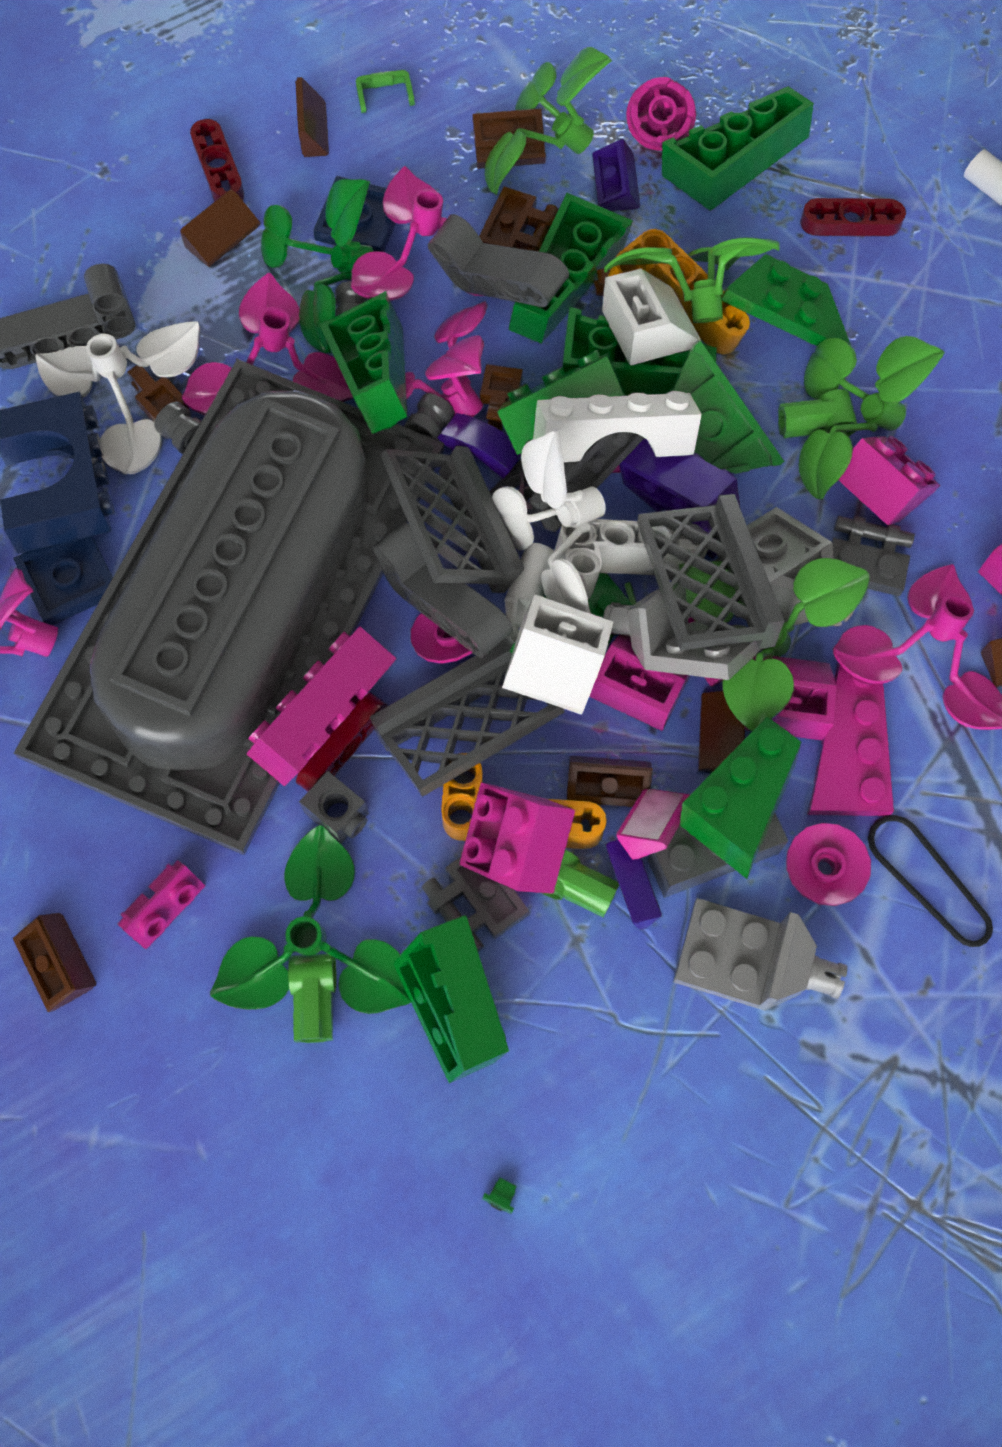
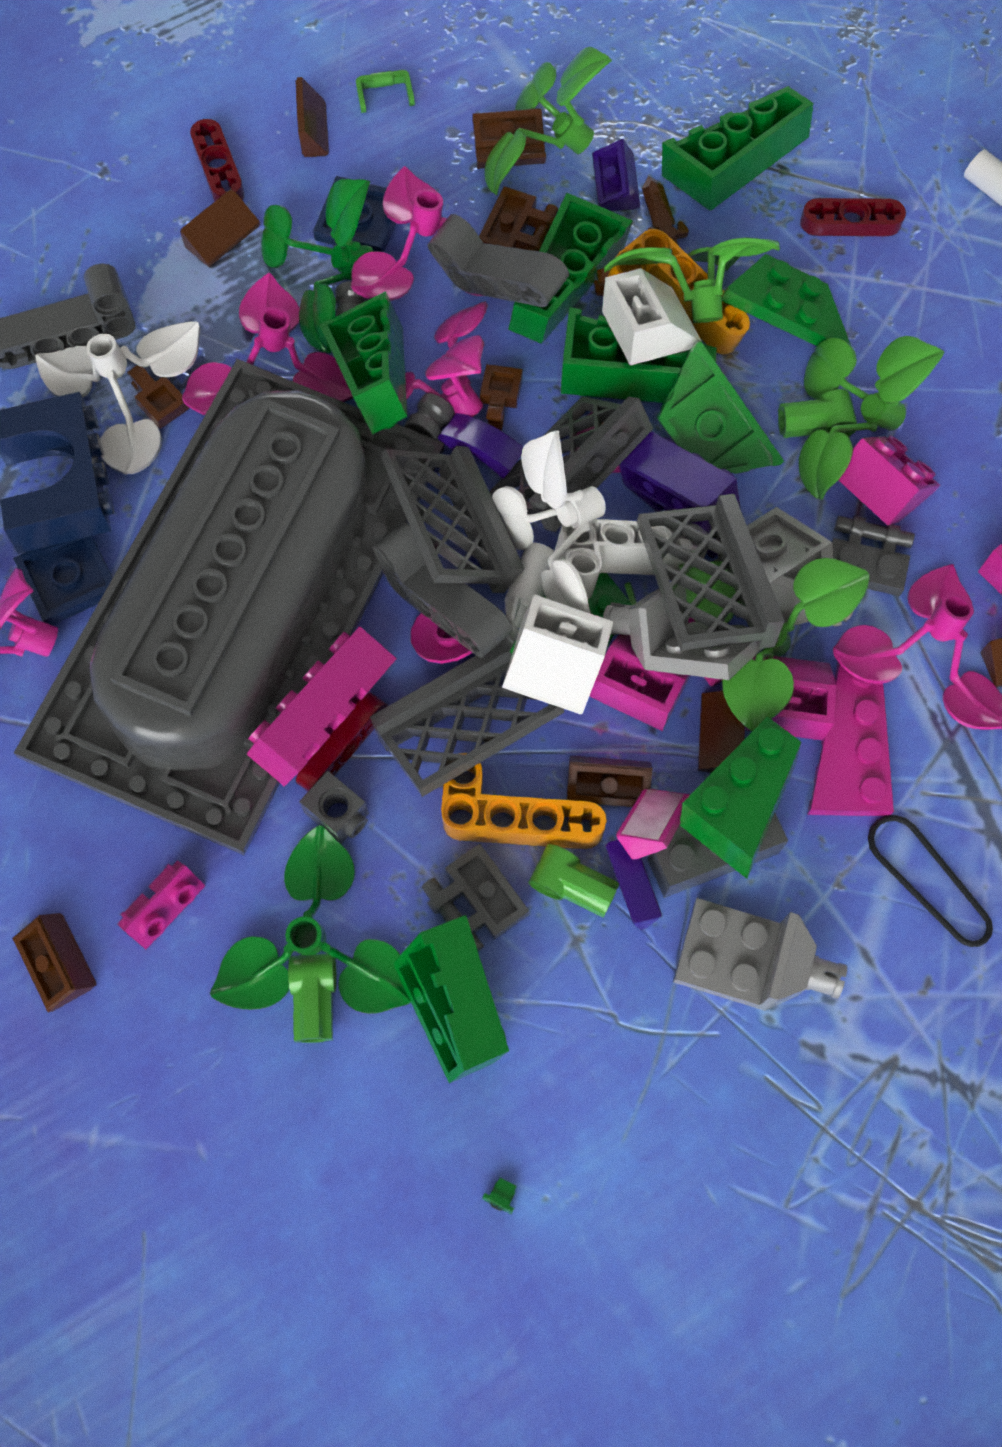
dark grey wheel [154,402,202,454] -> none
dark pink slope [459,782,575,894] -> none
green wedge [497,350,627,455] -> none
white arch [533,391,702,462] -> none
dark pink cone [626,77,696,151] -> none
dark pink dish [786,823,871,906] -> none
none -> reddish brown sword [642,175,689,246]

